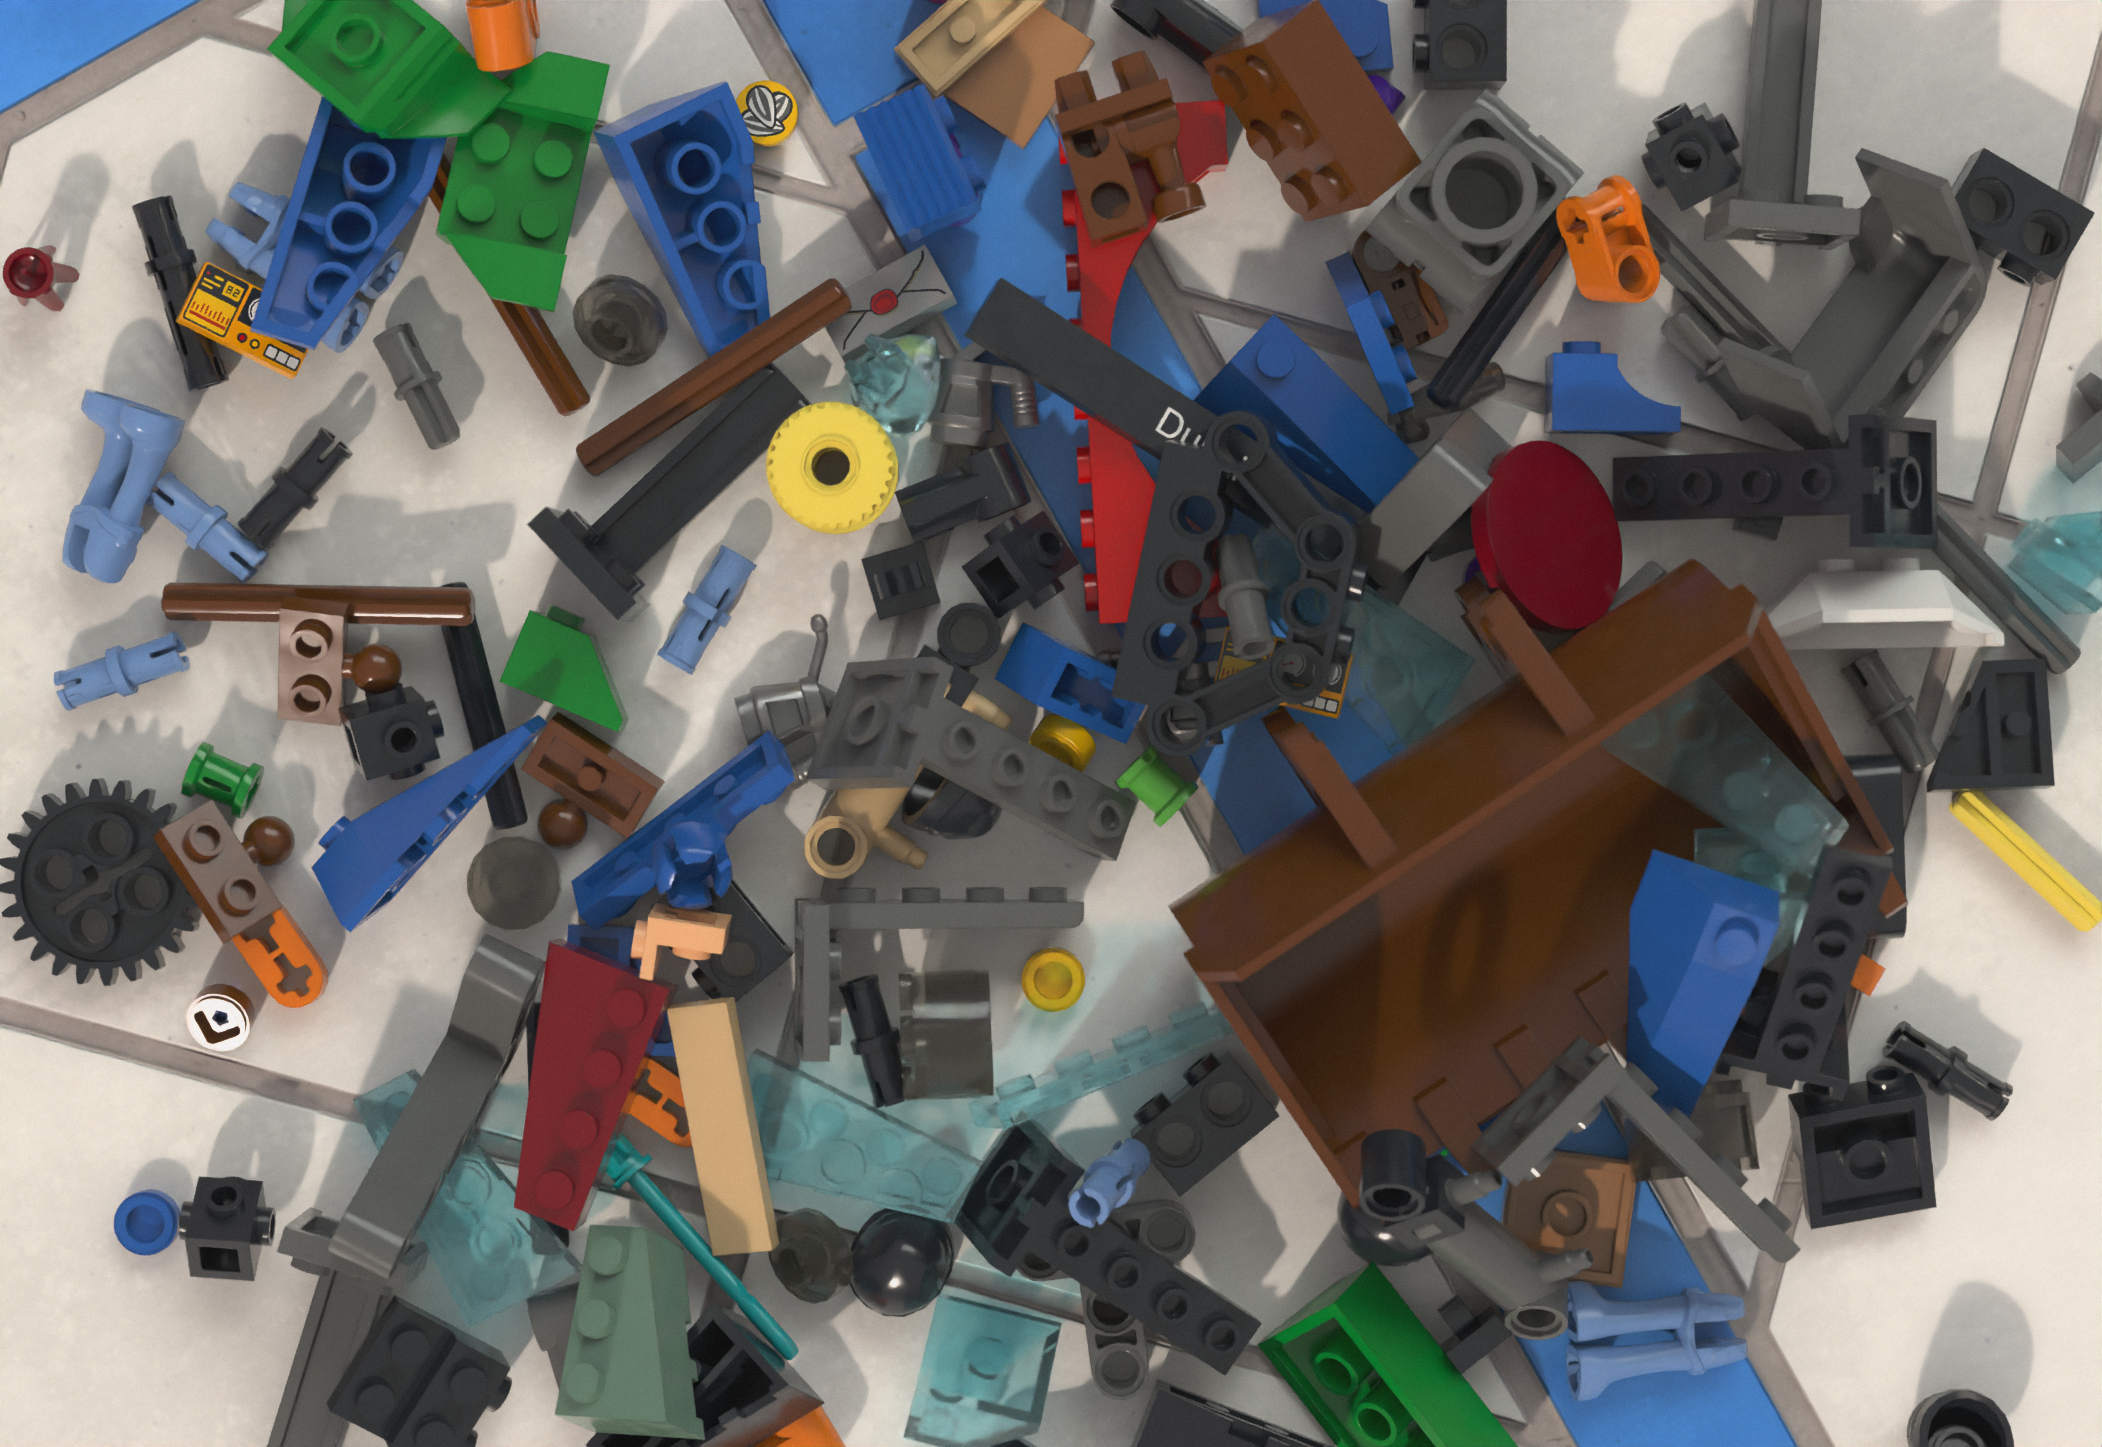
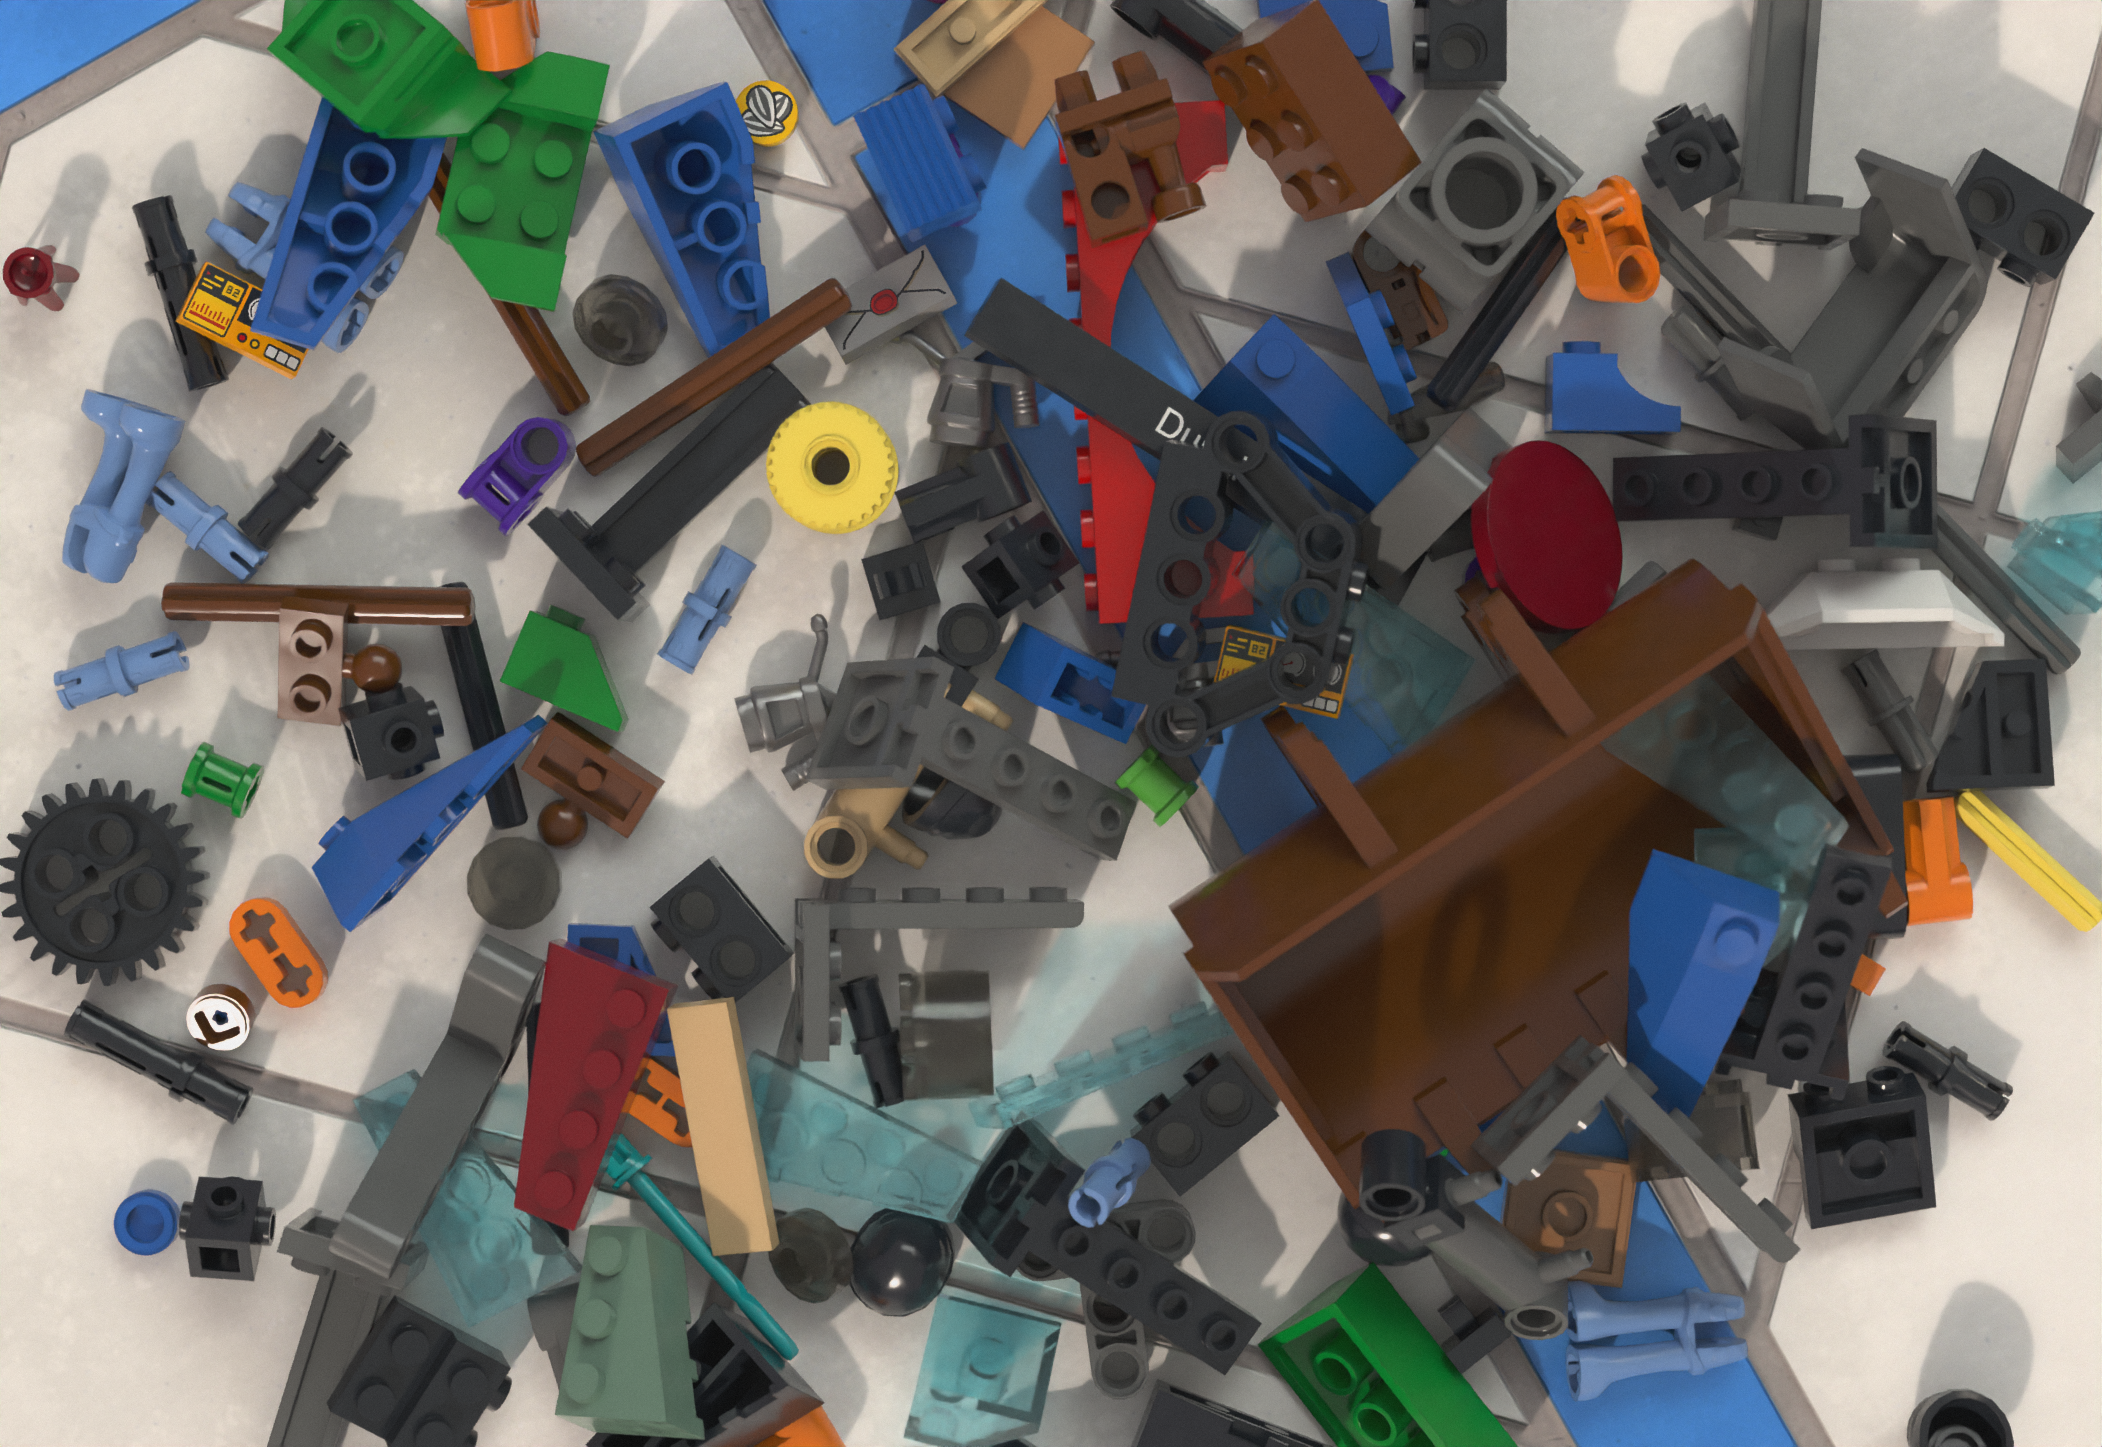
reddish brown plate [153,800,295,944] -> none
dark grey axle [373,323,460,450] -> none
blue plate [571,731,795,931] -> none
light nougat bracket [631,903,732,981] -> none
clear light blue piece [844,333,941,438] -> none
yellow tile [1021,947,1085,1012] -> none
yellow tile [1029,715,1096,772] -> none
dark grey axle [1215,533,1275,660] -> none
none -> black pin [64,1000,253,1124]
none -> dark purple piece [458,417,576,537]
none -> orange piece [1903,796,1973,926]

